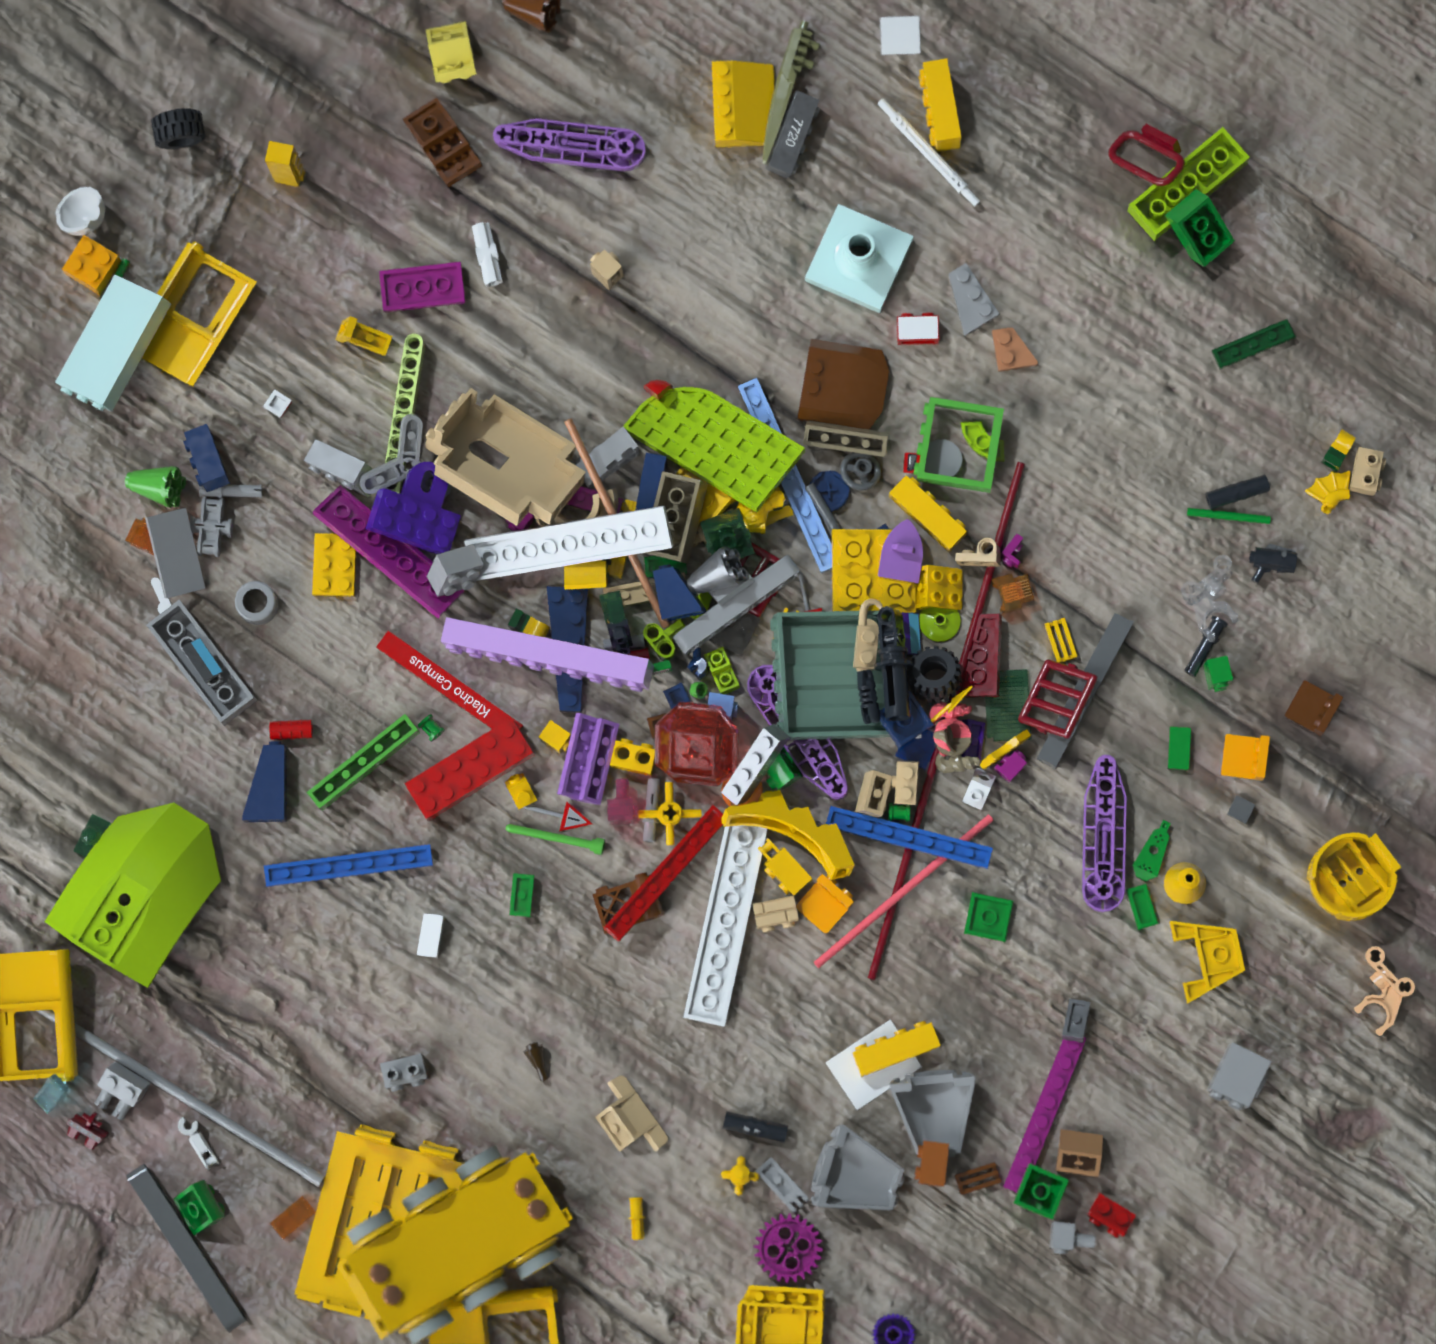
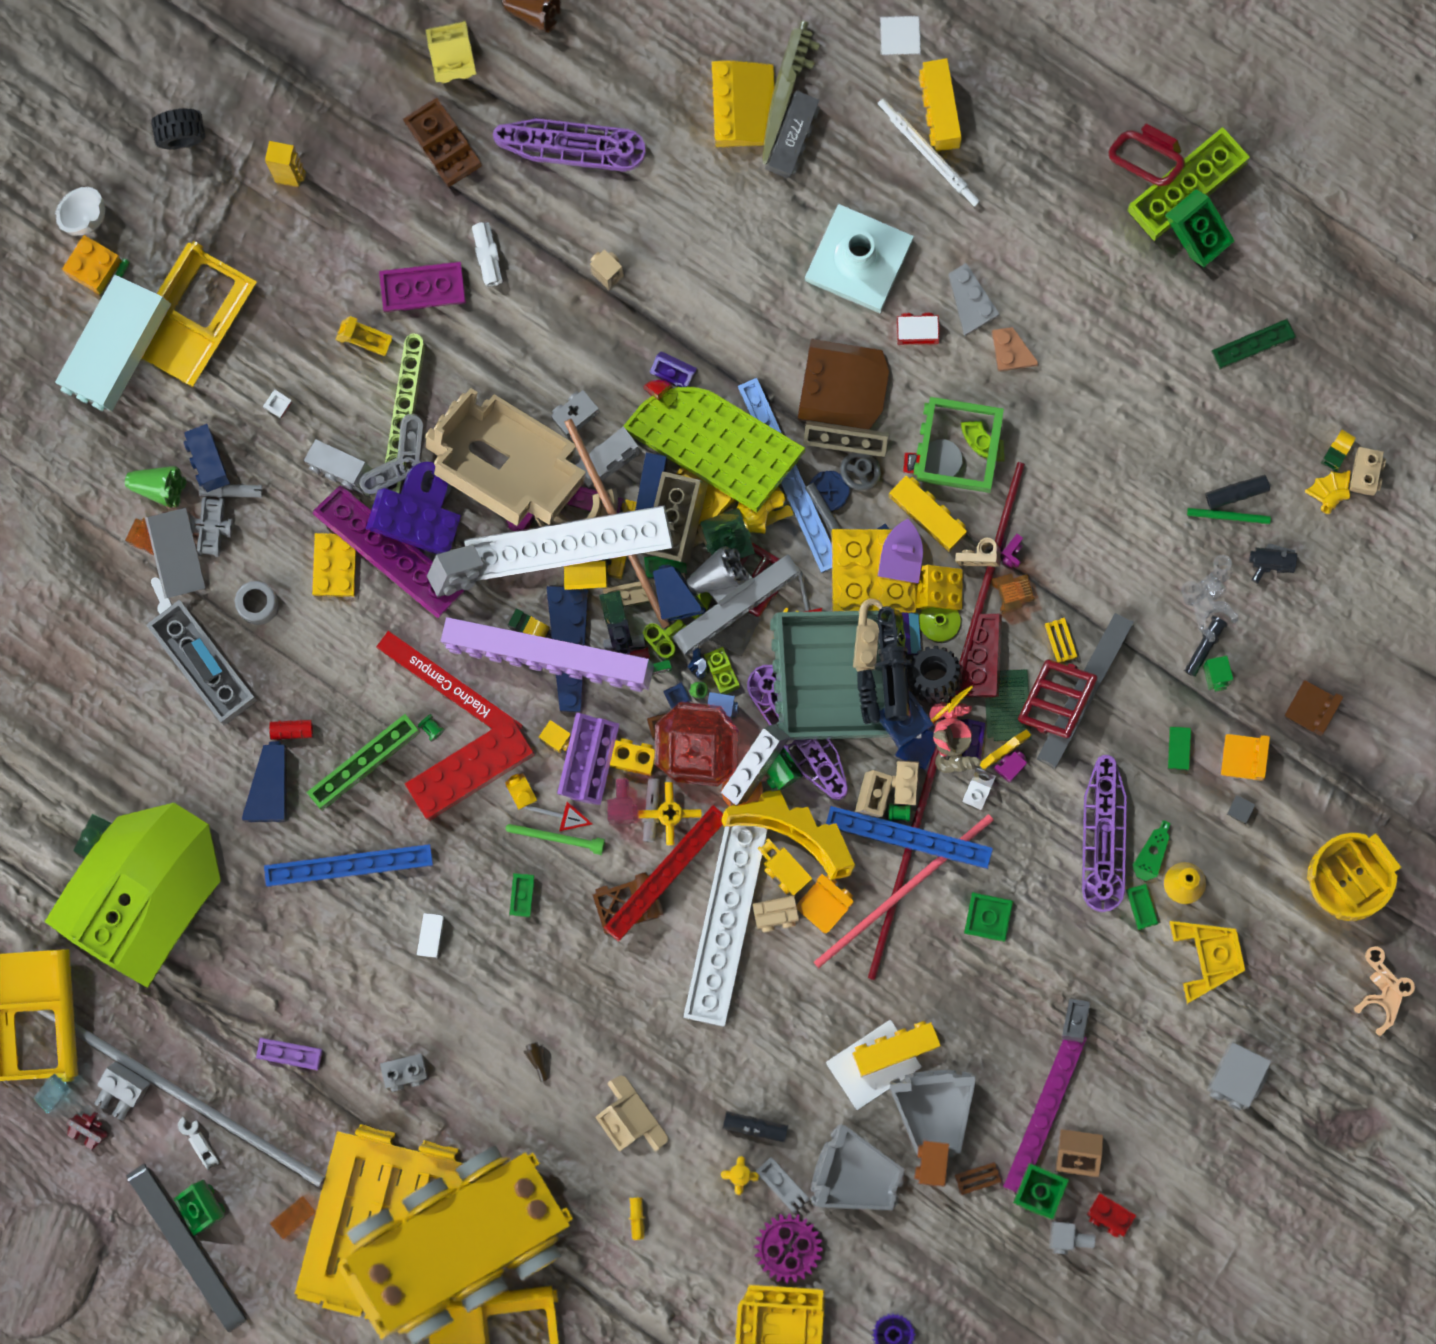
none -> medium lavender tile [256,1038,323,1071]
none -> light grey brick [551,390,600,439]
none -> dark purple slope [650,351,697,387]

